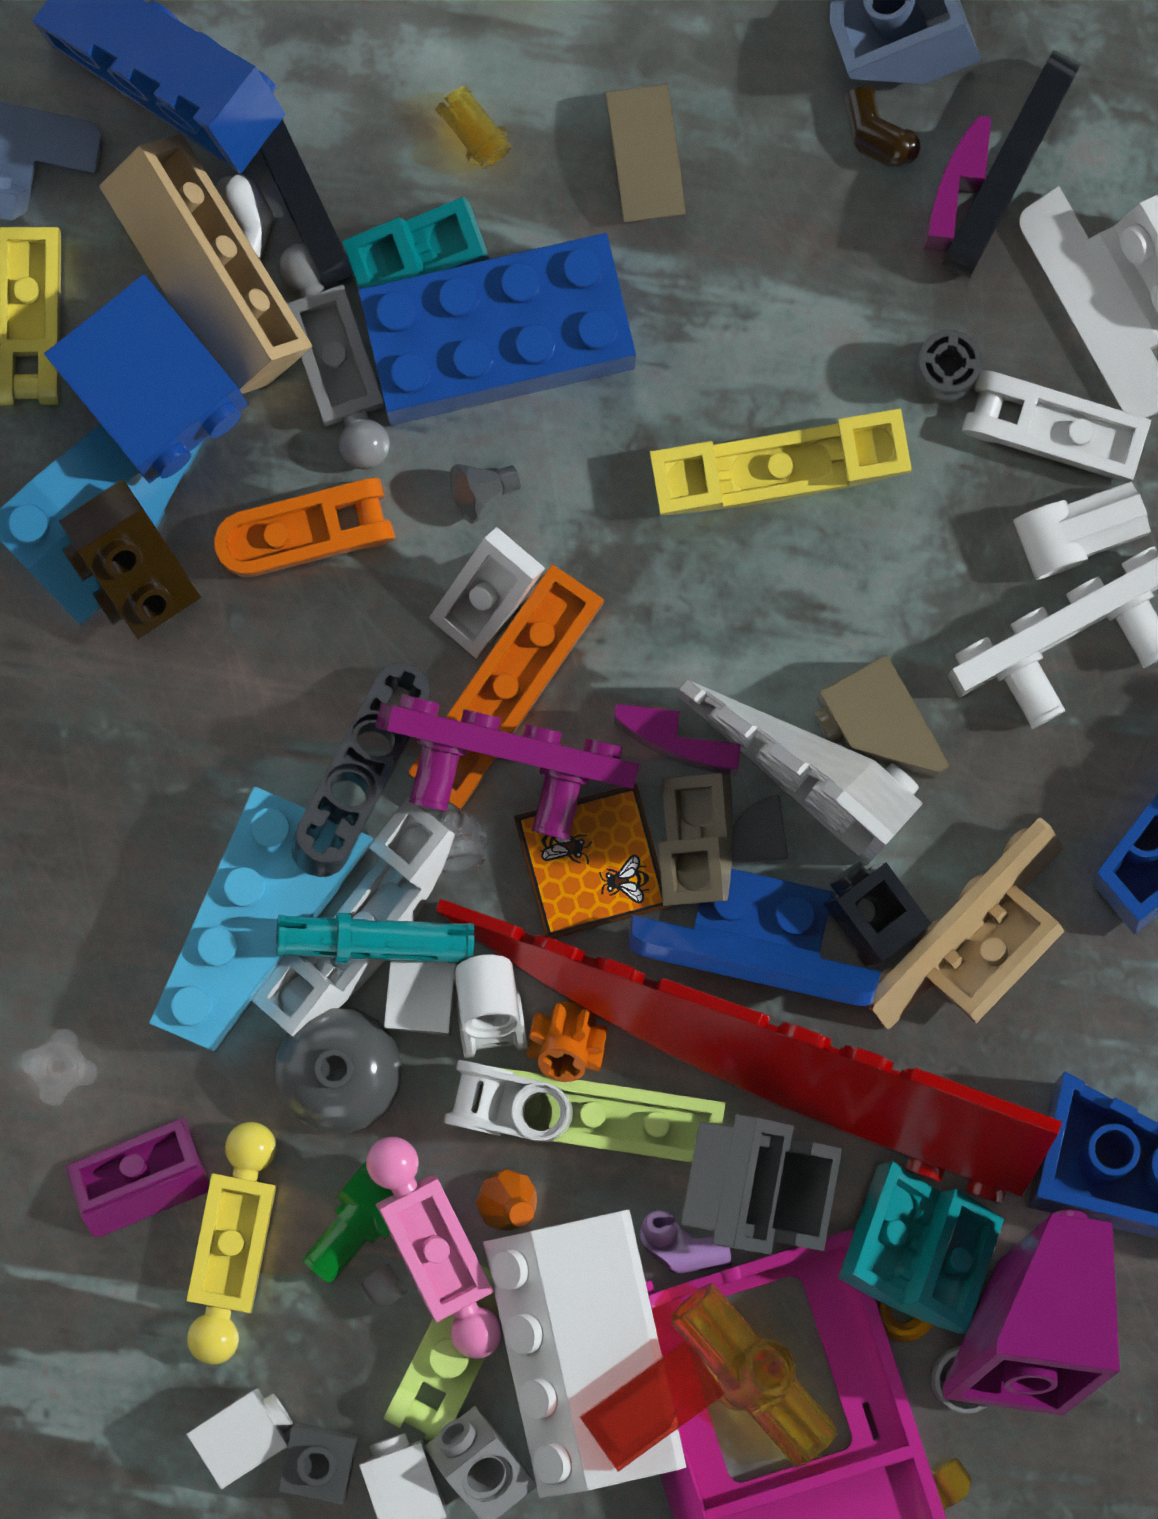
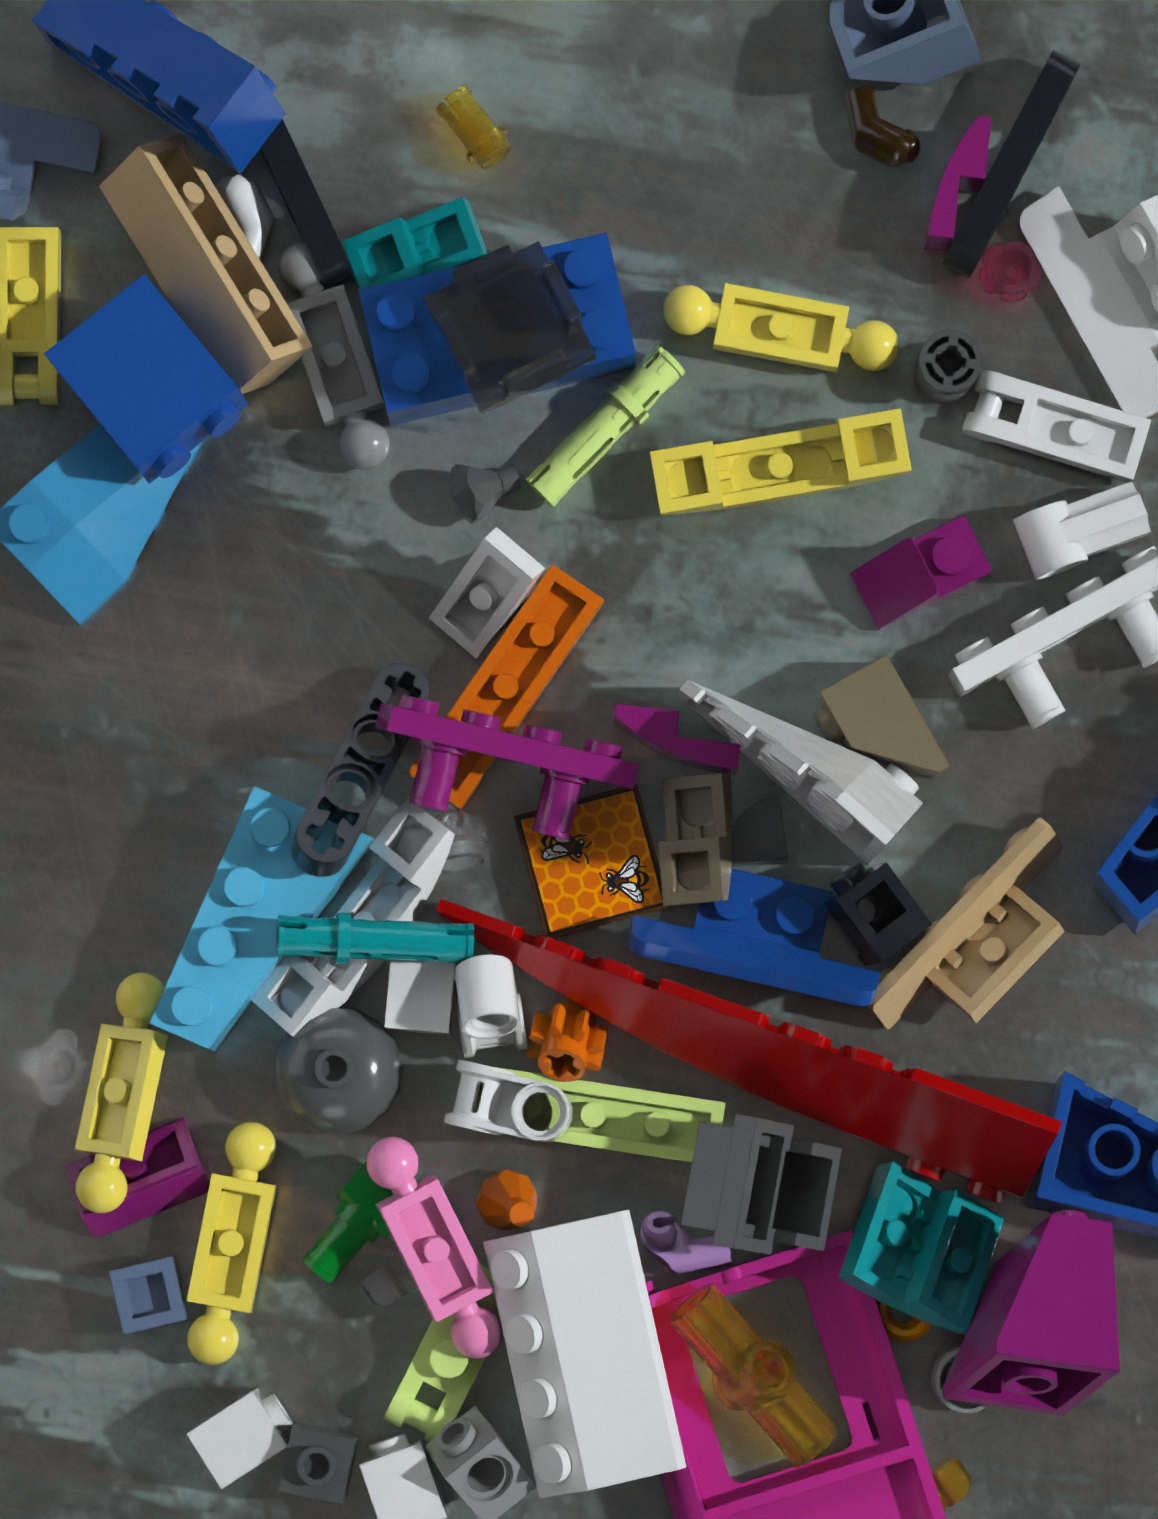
dark brown brick [59,479,202,639] -> none
orange plate [214,478,396,577] -> none
clear red tile [578,1339,725,1472] -> none
dark tan slope [605,83,686,223] -> none
none -> light yellow plate [75,973,168,1213]
none -> sand blue plate [109,1256,189,1335]
none -> clear smoke panel [423,241,596,416]
none -> yellowish green pin [524,344,686,508]
none -> light yellow plate [663,283,899,373]
none -> magenta slope [849,515,993,630]
none -> clear pink plate [979,241,1042,303]

